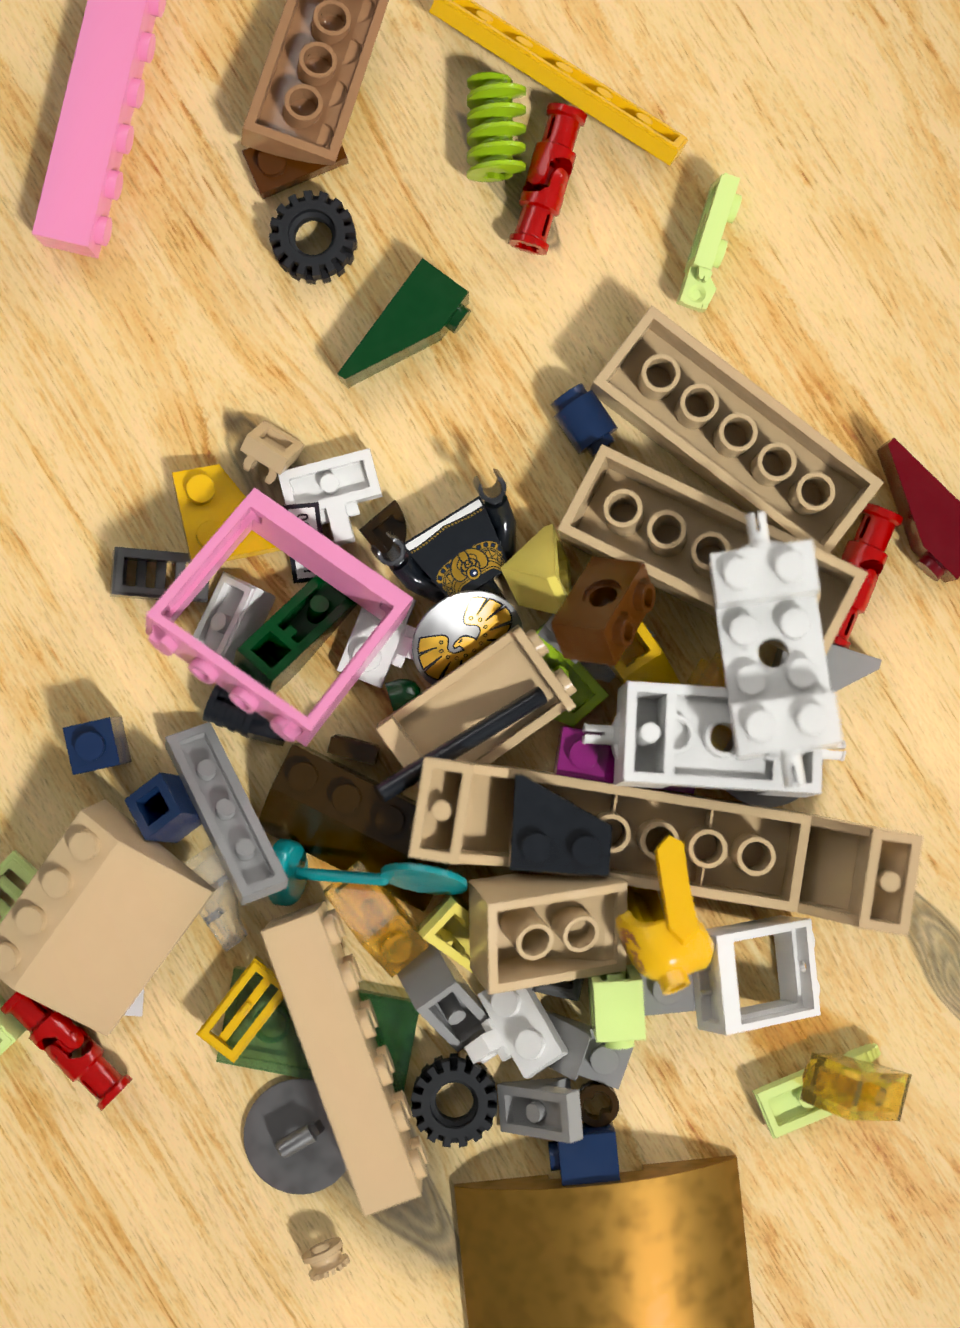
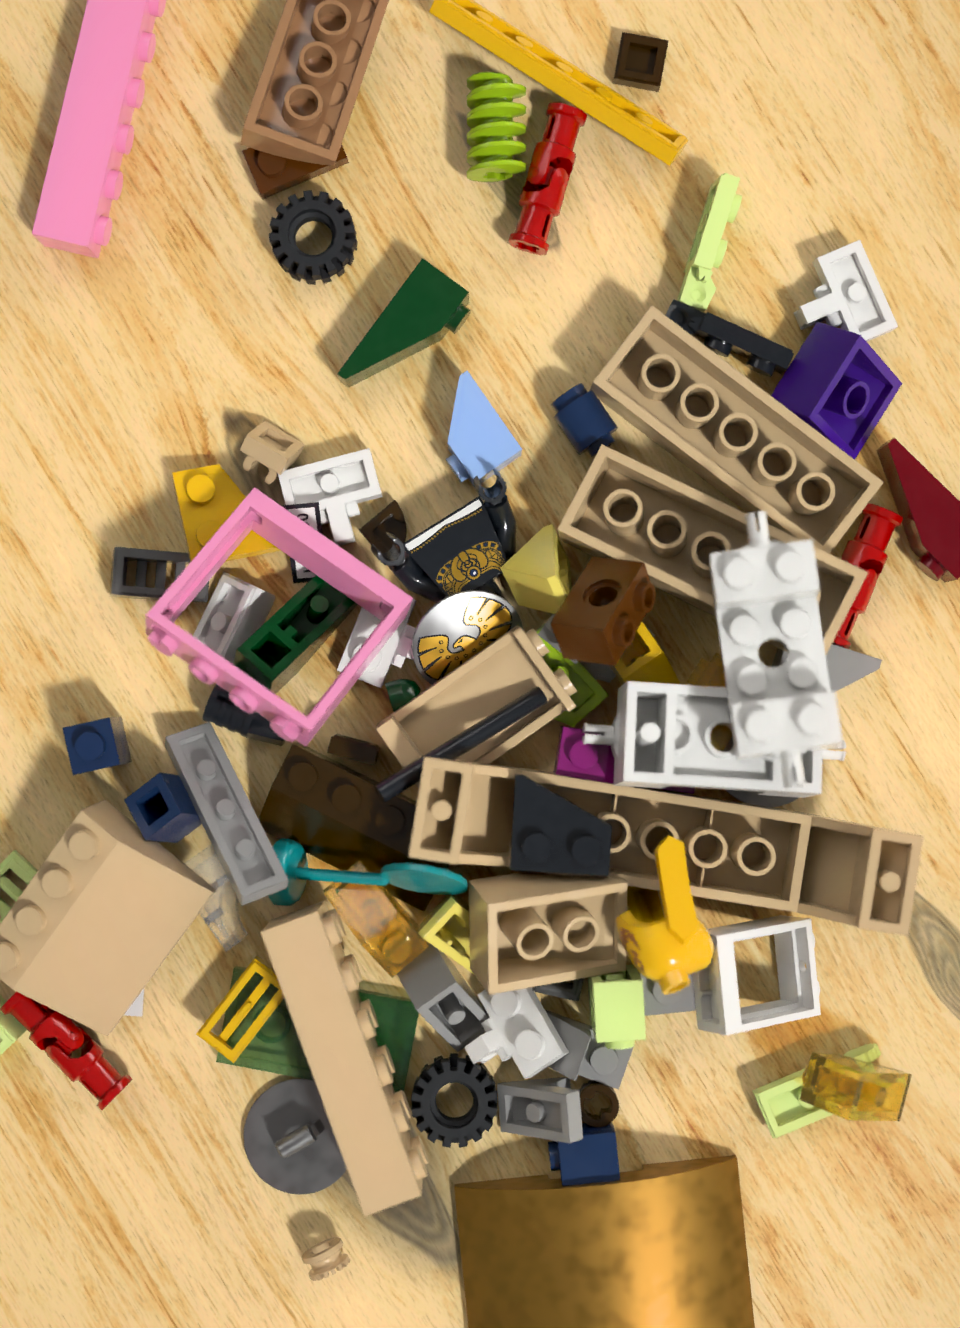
none -> light blue slope [446,371,522,487]
none -> dark brown tile [613,32,669,92]
none -> black hinge [666,300,794,377]
none -> dark purple slope [771,322,902,460]
none -> white hinge [794,240,898,342]

